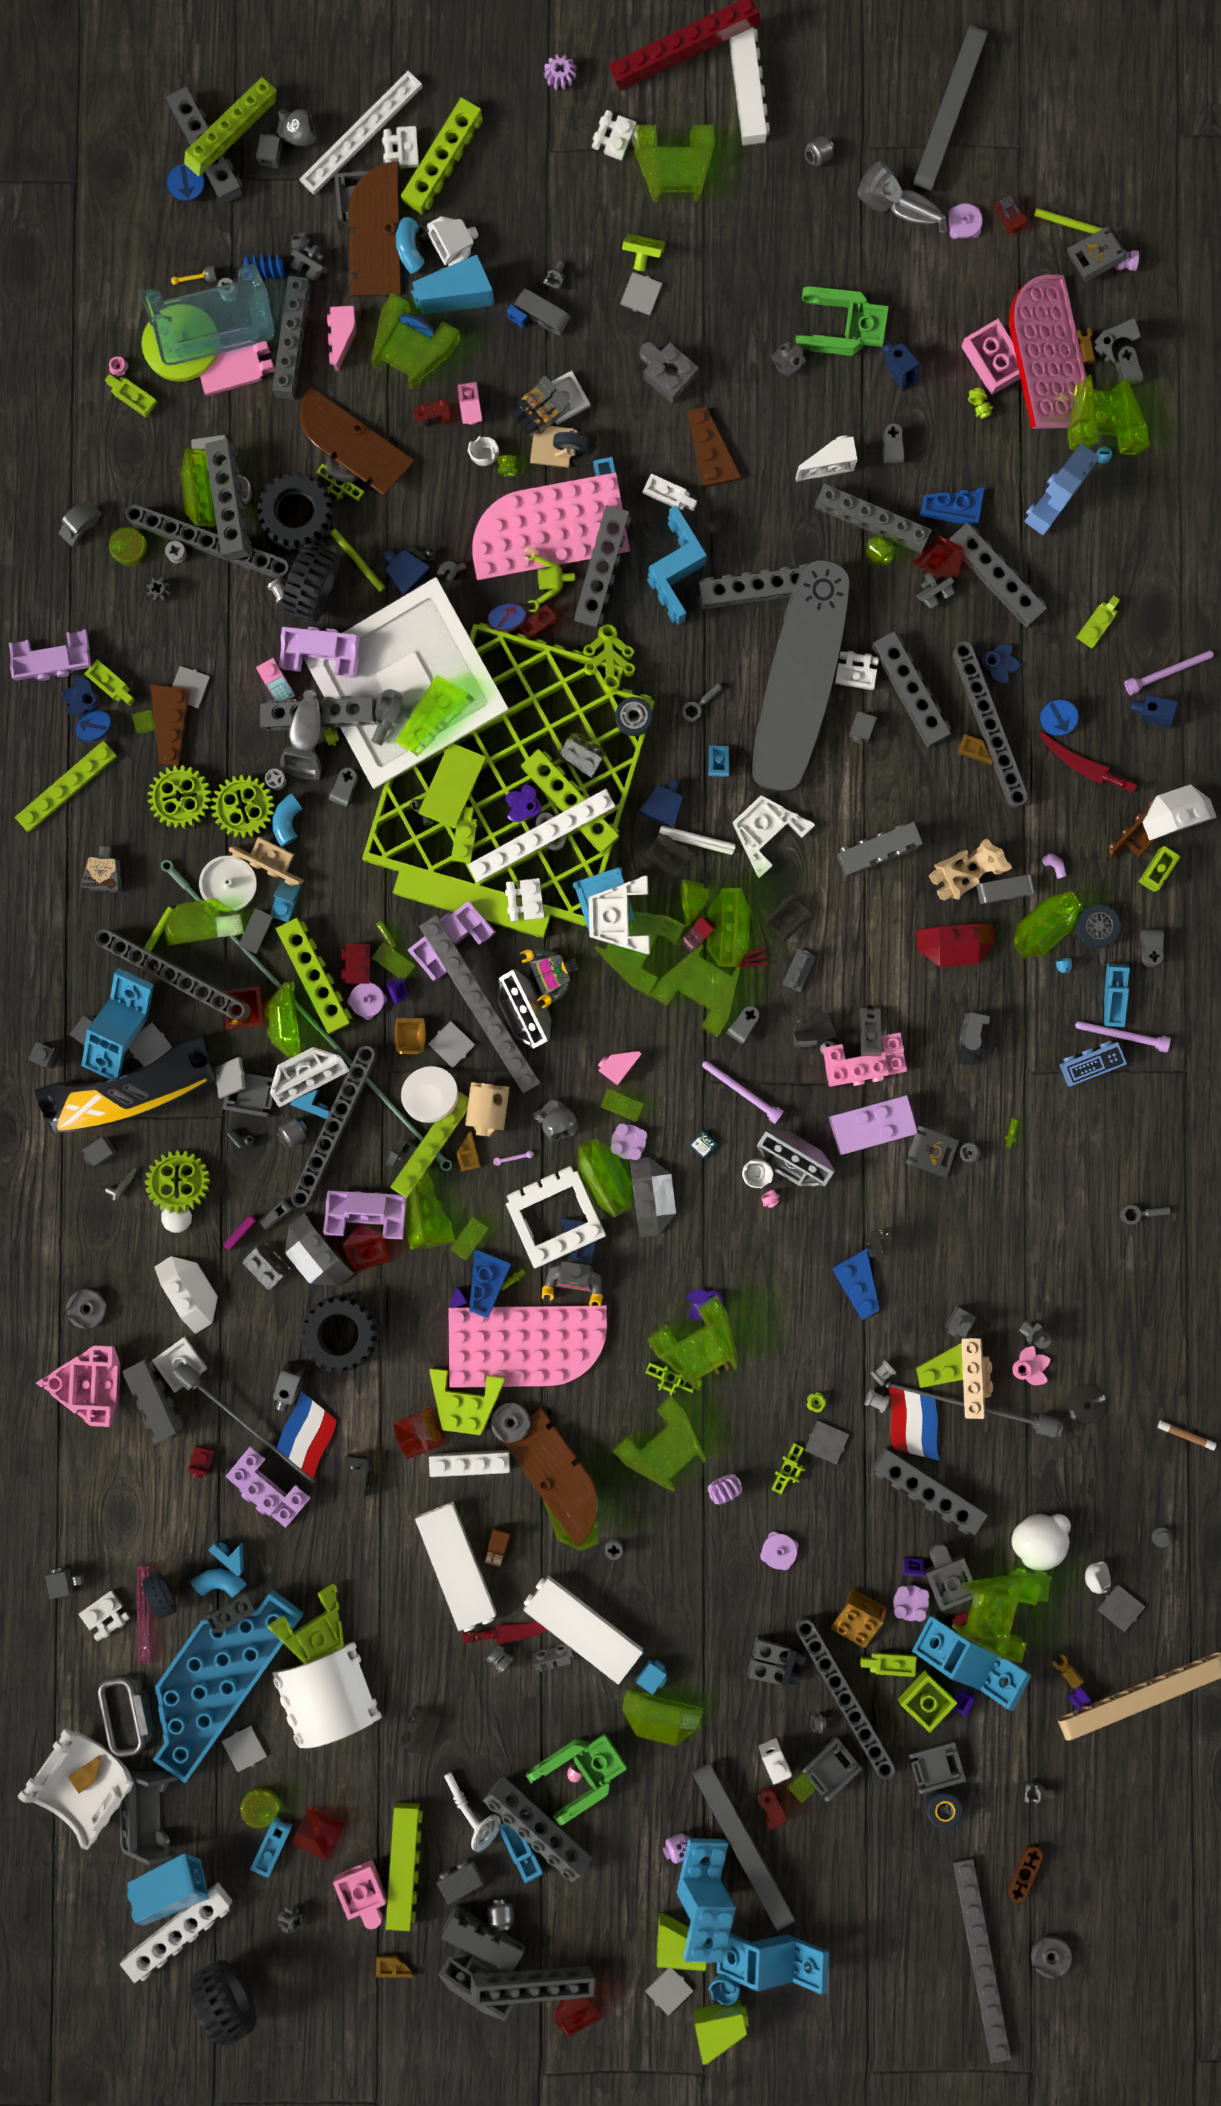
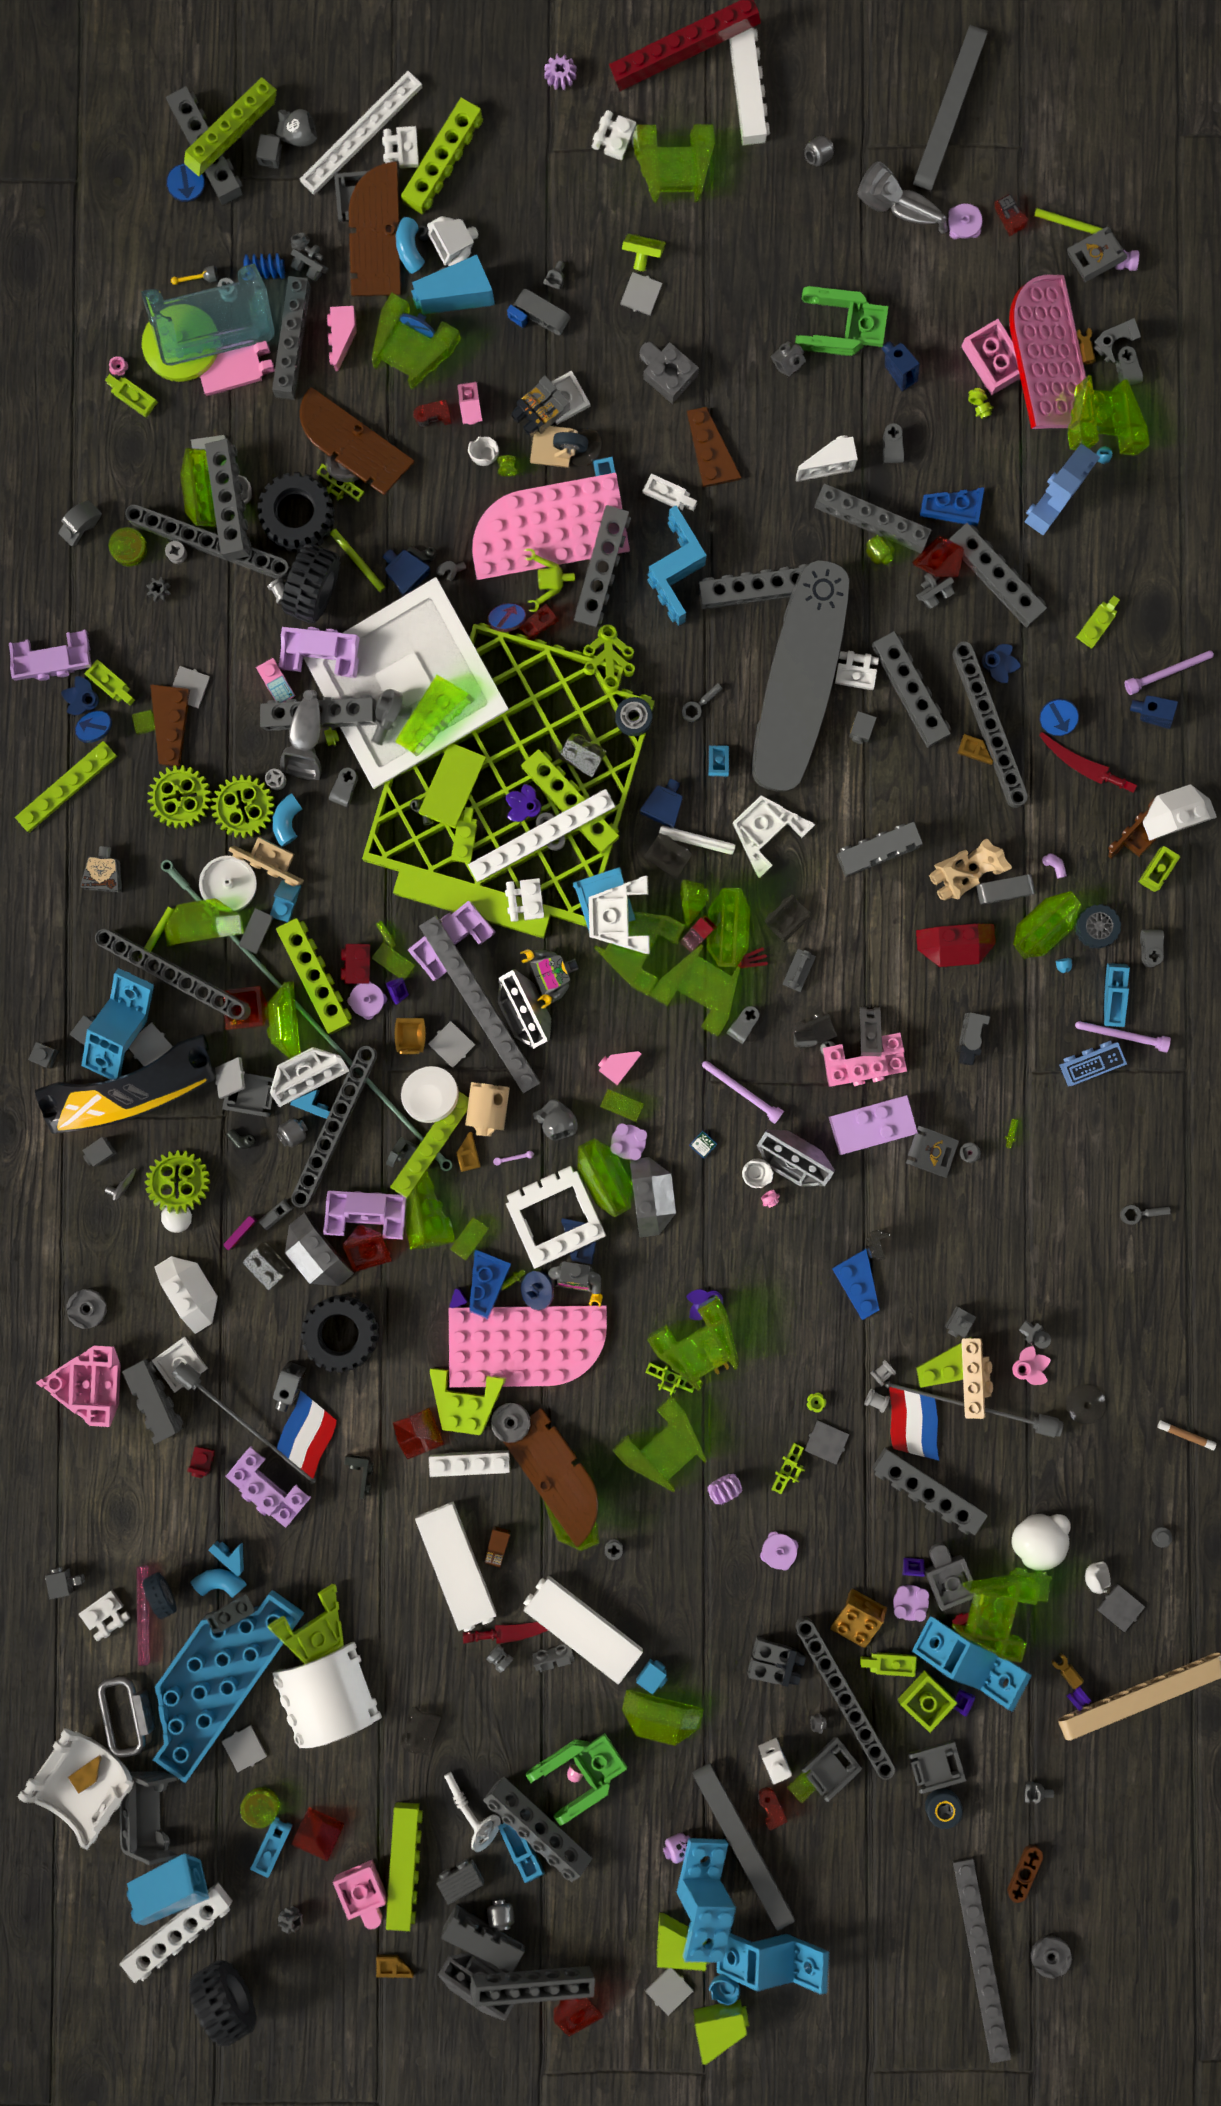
none -> dark blue piece [521,1271,554,1310]

